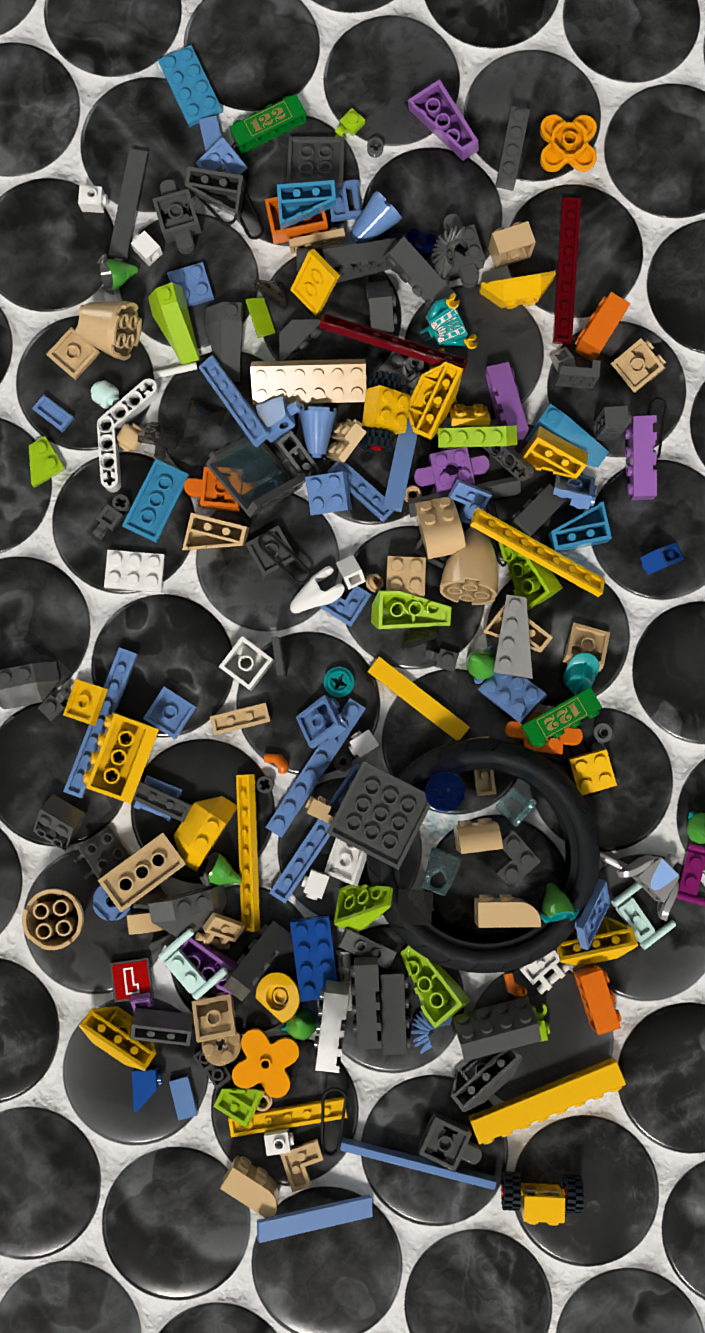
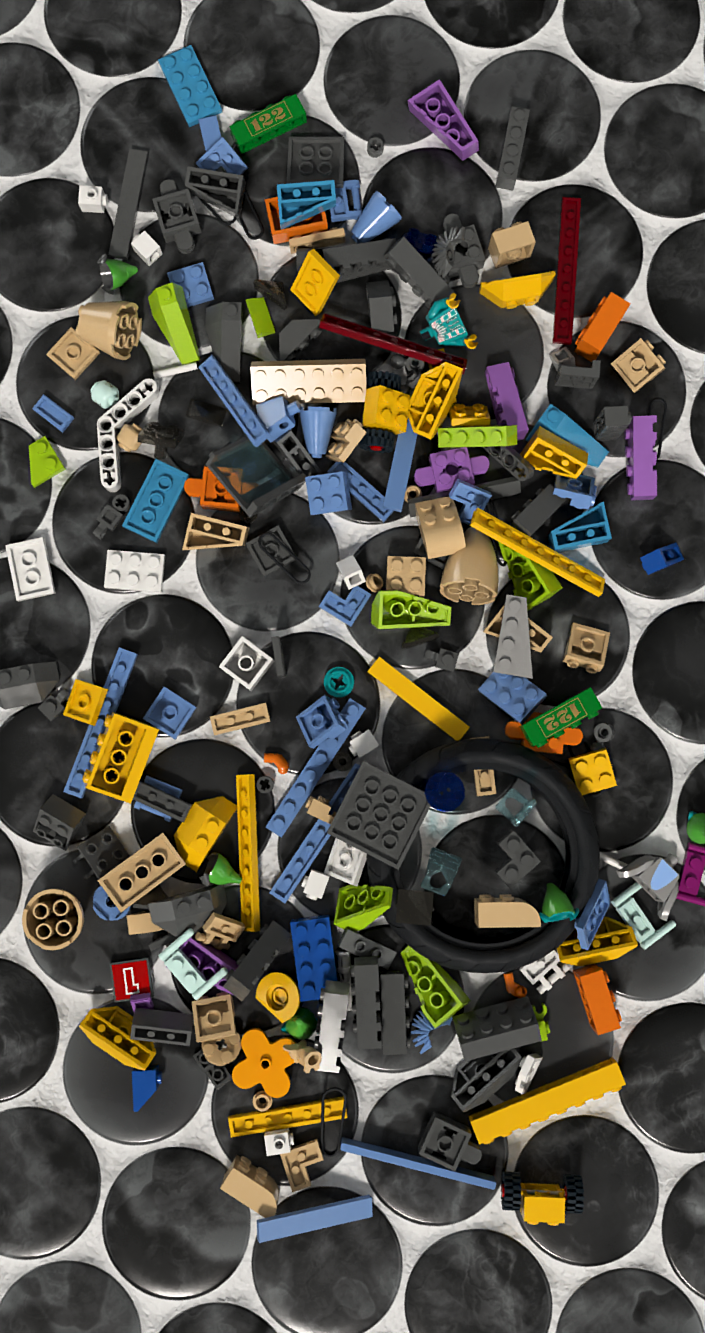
medium blue tile [169,1075,198,1121] -> none
lime wing [213,1088,265,1127] -> none
white animal [290,566,345,613] -> none
lime plate [335,108,366,138] -> none
tan brick [453,818,503,854] -> none
bright green hat [466,646,496,684] -> none
light orange plant [540,115,597,172] -> none
teal piece [563,652,600,695] -> none
none -> white plate [5,537,56,602]
none -> tan animal [283,1040,322,1073]
none -> white plate [515,1053,543,1094]

